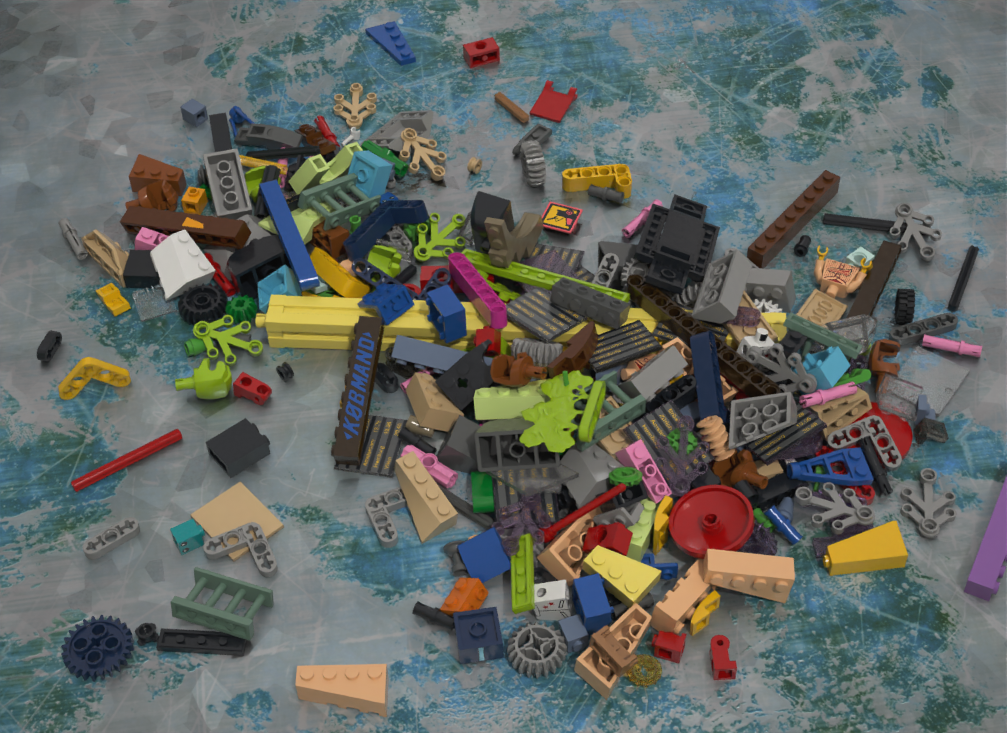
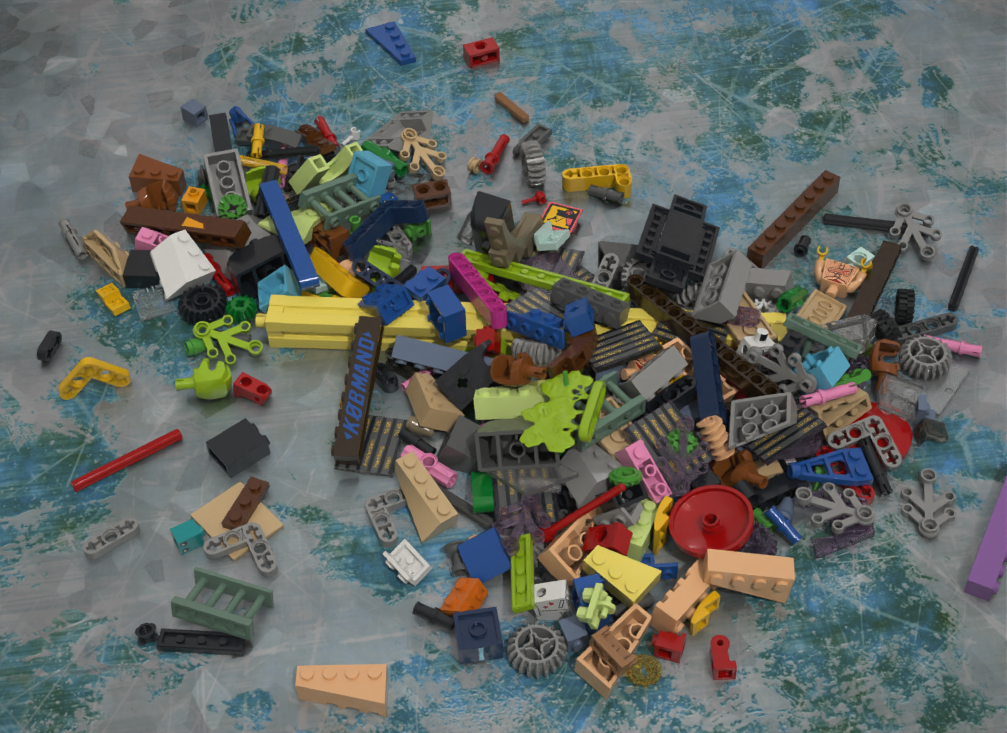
dark blue gear [61,615,134,682] -> none
black bush [276,362,294,381] -> none
tan plant [333,83,377,129] -> none
lime plant [413,212,466,262] -> none
red flag [529,80,578,123] -> none
bright pink pin [621,199,663,238] -> none
yellow slope [823,521,908,576] -> none
none -> bright green gear [218,194,247,220]
none -> reddish brown plate [221,477,270,530]
none -> yellow pin [251,123,265,158]
none -> white bracket [382,539,433,586]
none -> blue bracket [404,266,446,303]
none -> reddish brown brick [413,179,452,210]
none -> red pin [479,134,510,174]
none -> blue bracket [506,309,565,349]
none -> red hand [522,191,547,205]
none -> light aqua bracket [533,221,570,252]
none -> blue brick [563,297,594,338]
none -> yellowish green hips [576,583,616,630]
none -> green piece [776,286,808,313]
none -> black tyre [867,309,901,341]
none -> light grey gear [898,334,953,381]

